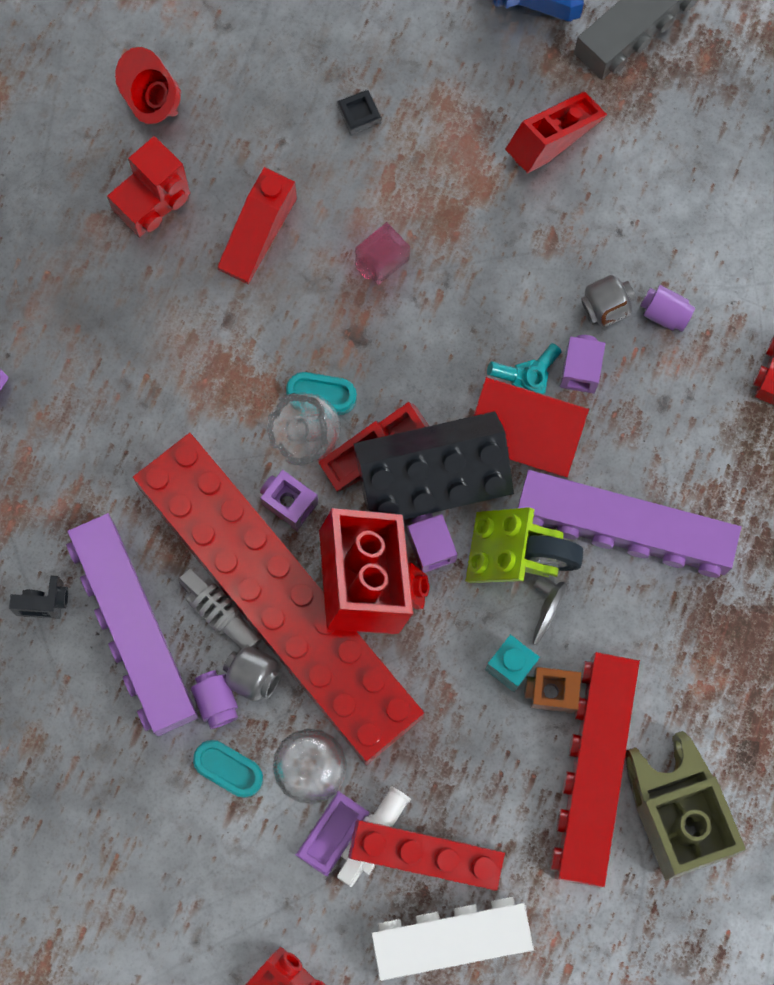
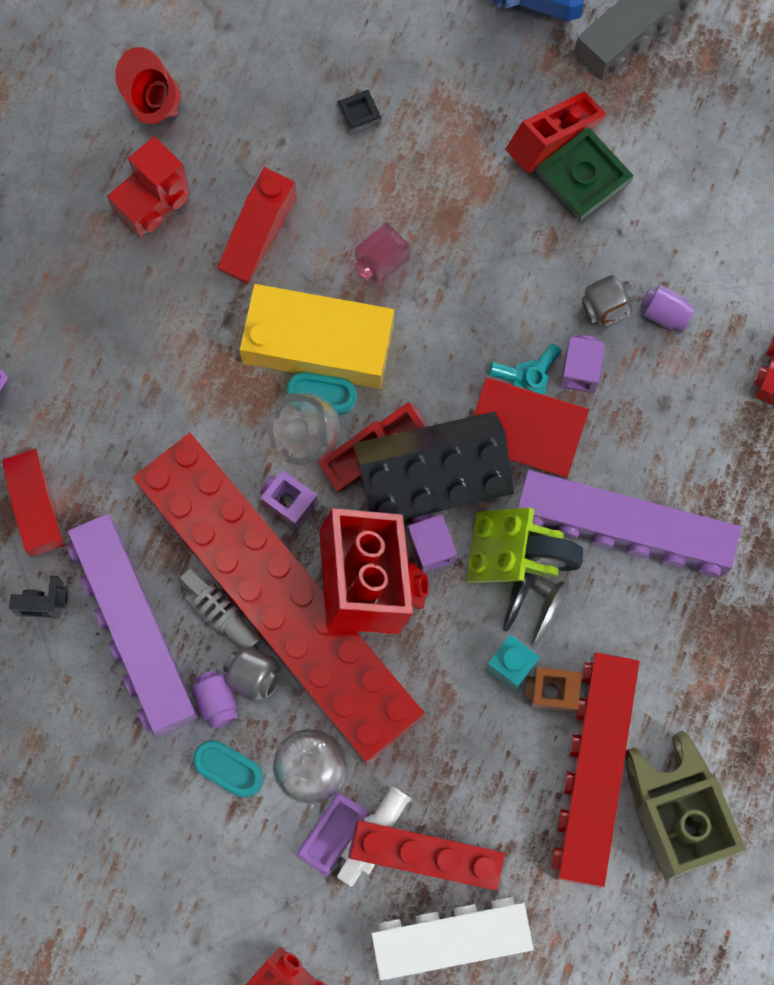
none -> red slope [2,449,66,557]
none -> yellow brick [240,284,394,389]
none -> black bar [503,572,533,632]
none -> dark green plate [536,127,634,221]

